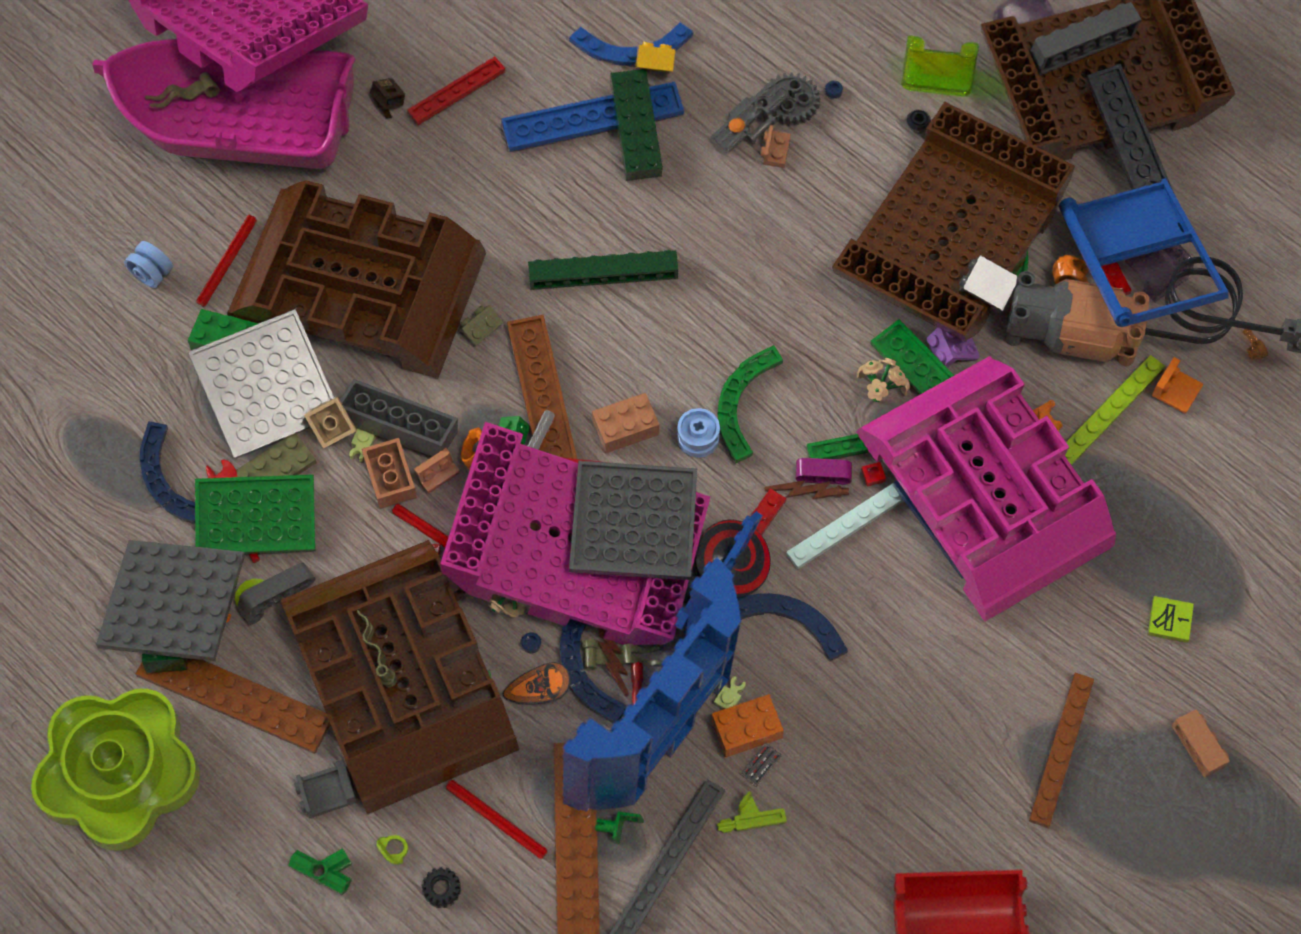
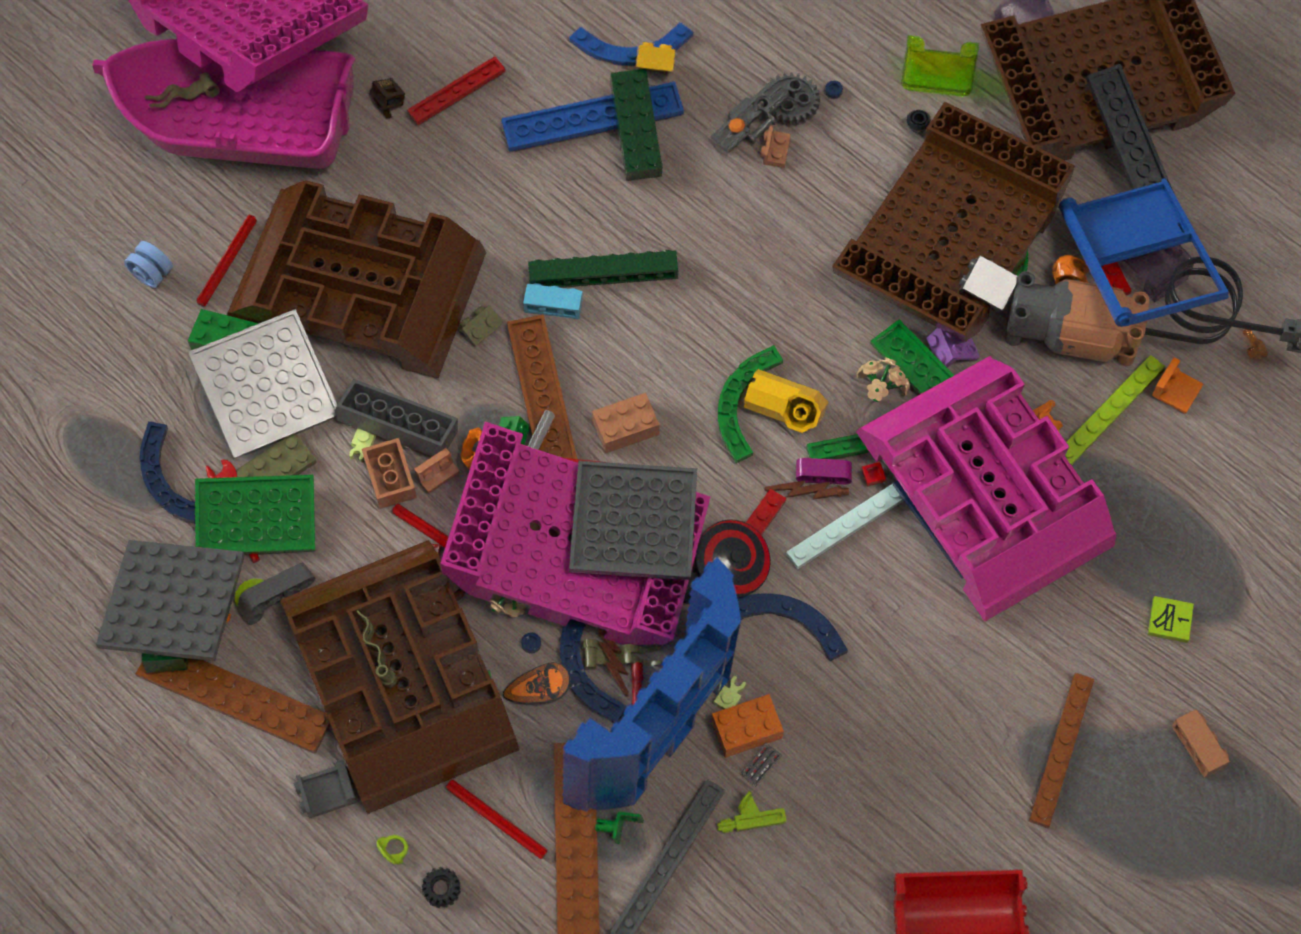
lime plant [31,689,200,851] -> none
green piece [288,848,352,896] -> none
tan slope [304,397,357,449] -> none
blue plate [675,511,763,630] -> none
light blue wheel [677,408,720,458] -> none
dark grey brick [1030,2,1142,76] -> none
none -> medium azure brick [523,283,583,319]
none -> yellow brick [744,369,829,433]

